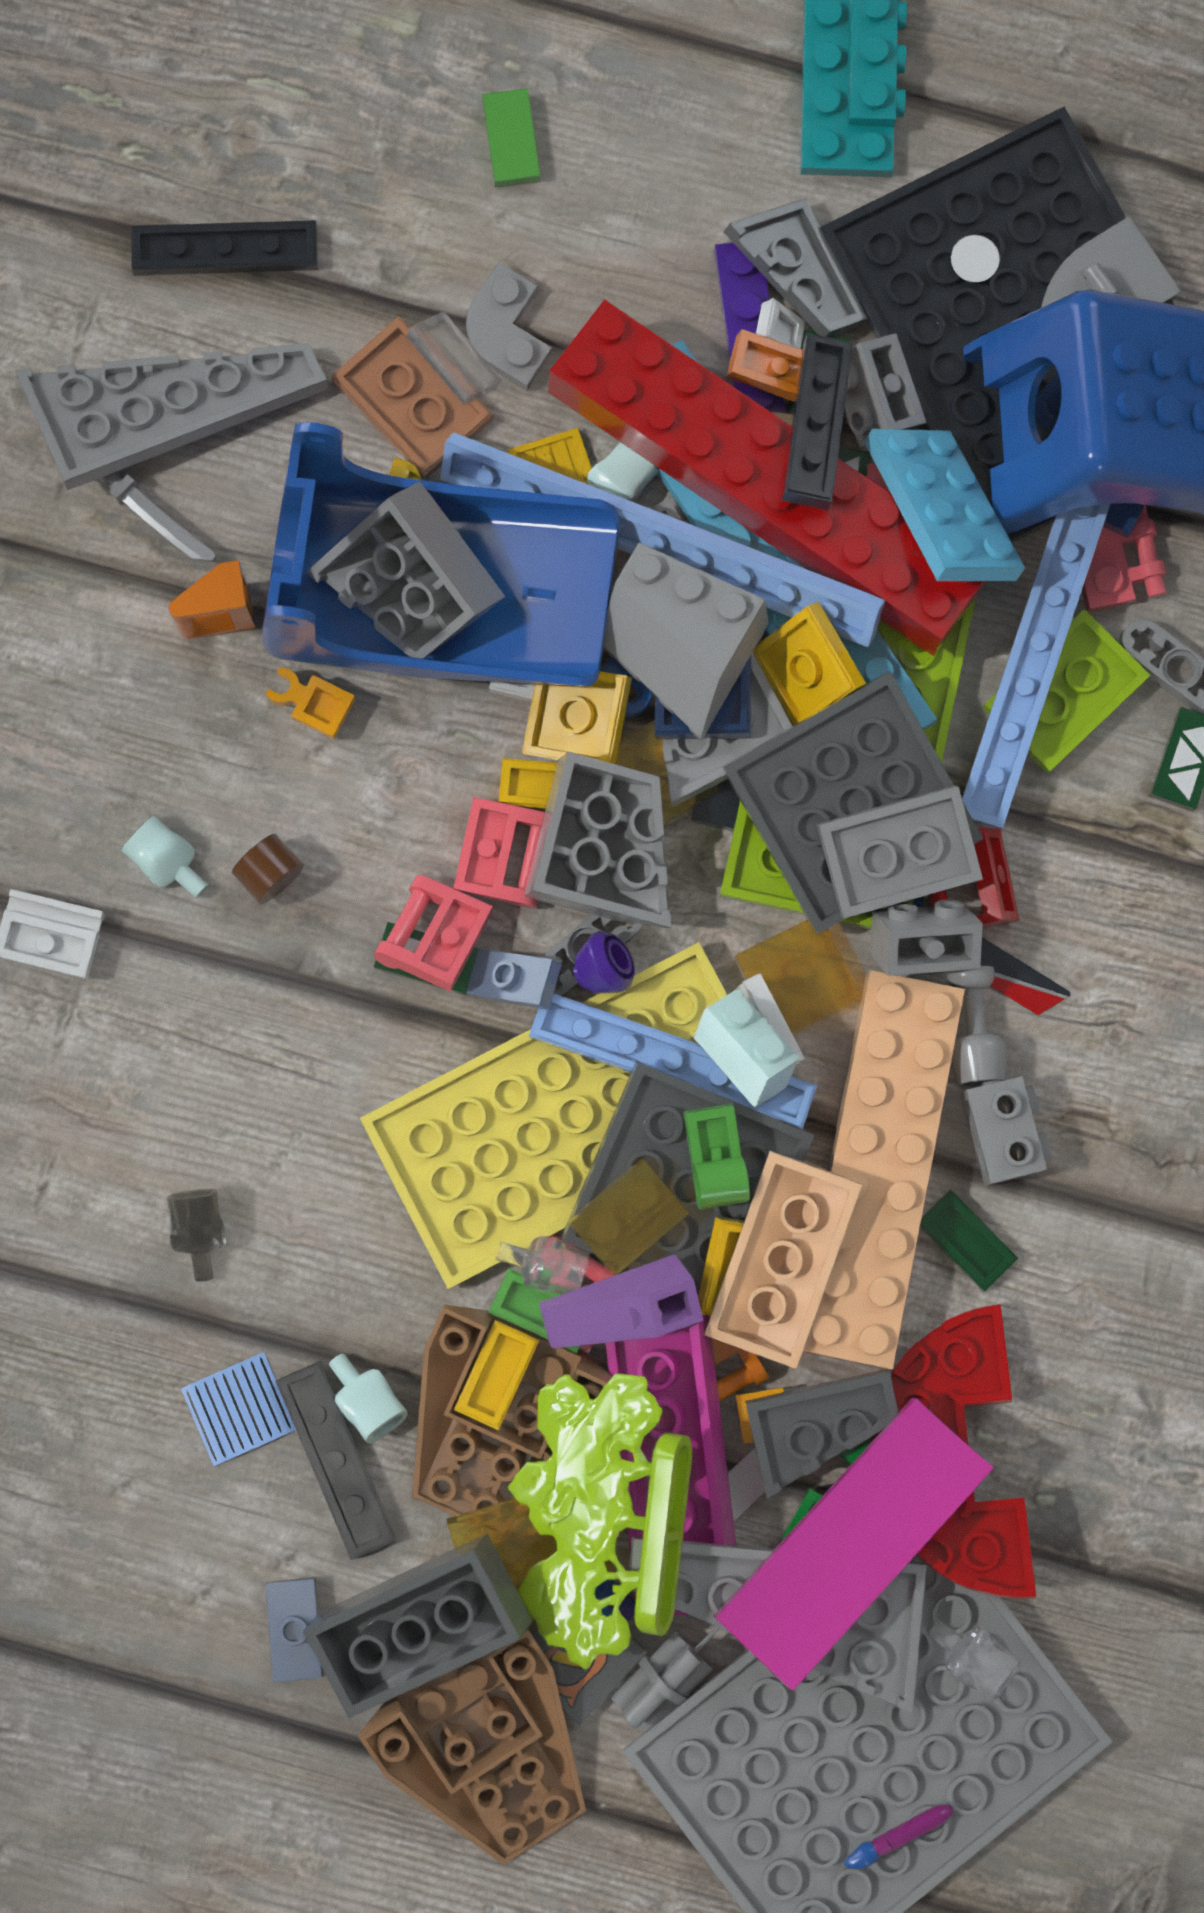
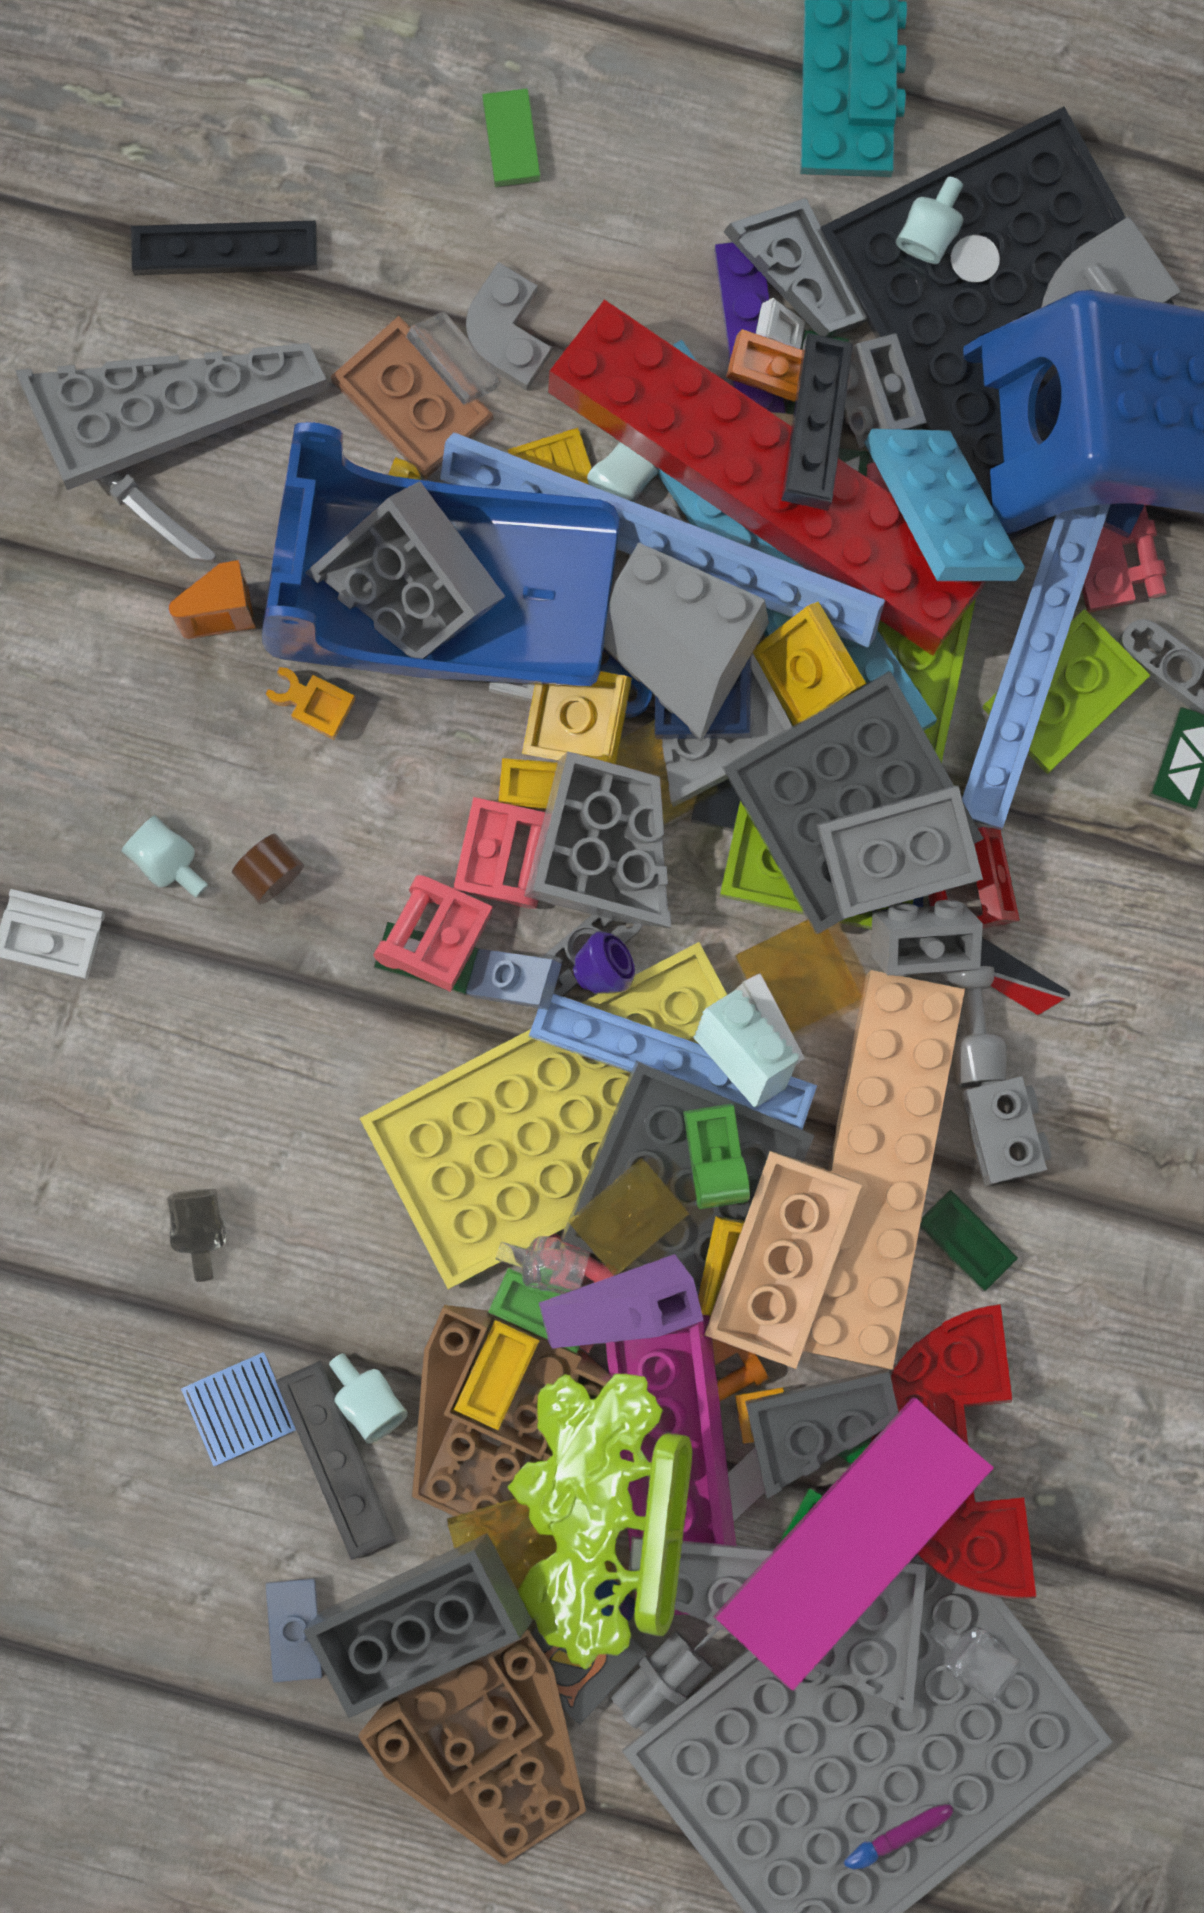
none -> light aqua piece [896,177,963,264]

